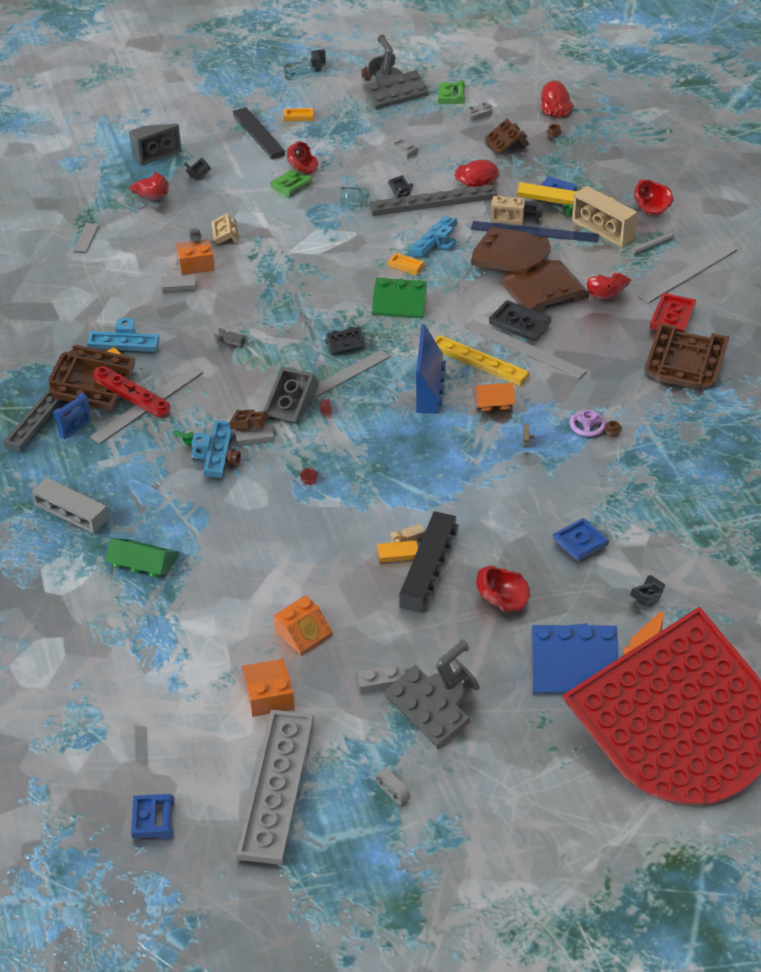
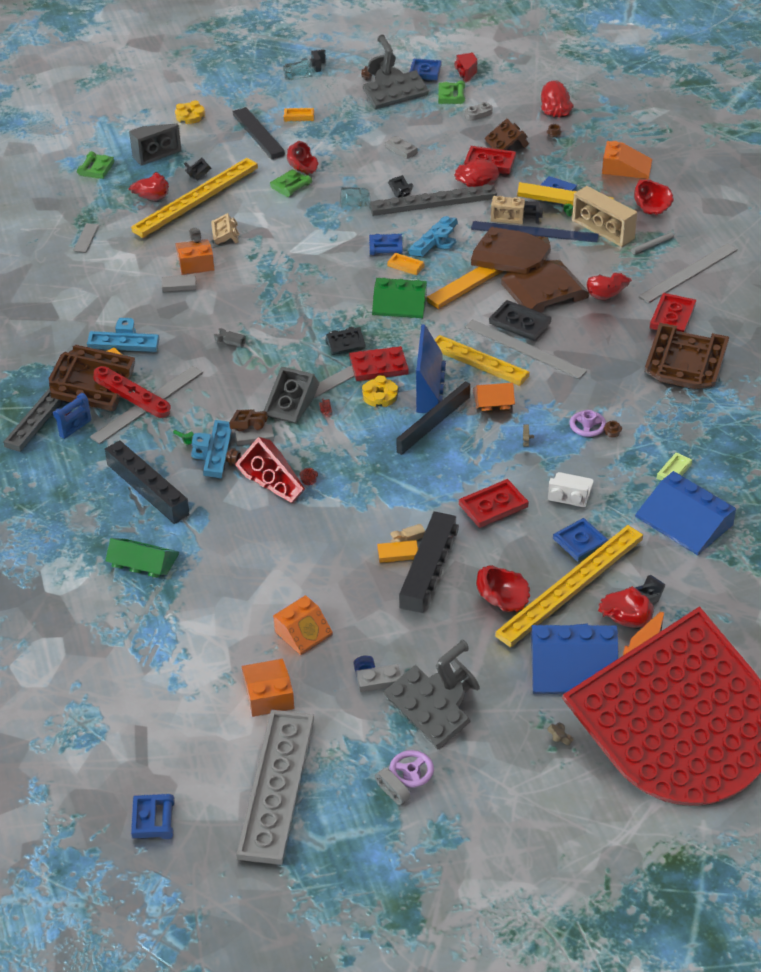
light grey brick [32,478,109,534] -> none
none -> bright green plate [77,151,114,179]
none -> black brick [105,440,190,524]
none -> yellow plate [131,158,258,238]
none -> yellow plate [175,100,205,124]
none -> red wedge [235,437,305,503]
none -> red plate [349,346,409,381]
none -> clear blue tile [353,656,375,672]
none -> yellow plate [362,376,398,407]
none -> blue plate [369,233,403,256]
none -> lavender piece [389,750,434,788]
none -> black tile [396,381,470,455]
none -> blue plate [409,58,442,80]
none -> light orange tile [427,267,503,309]
none -> red slope [454,52,477,82]
none -> red plate [459,479,529,528]
none -> red plate [464,146,516,174]
none -> yellow plate [495,525,643,648]
none -> dark tan piece [547,722,574,745]
none -> white bracket [548,472,593,507]
none -> red piece [598,586,654,628]
none -> orange slope [602,141,652,179]
none -> blue slope [635,471,736,555]
none -> yellowish green tile [657,453,692,481]

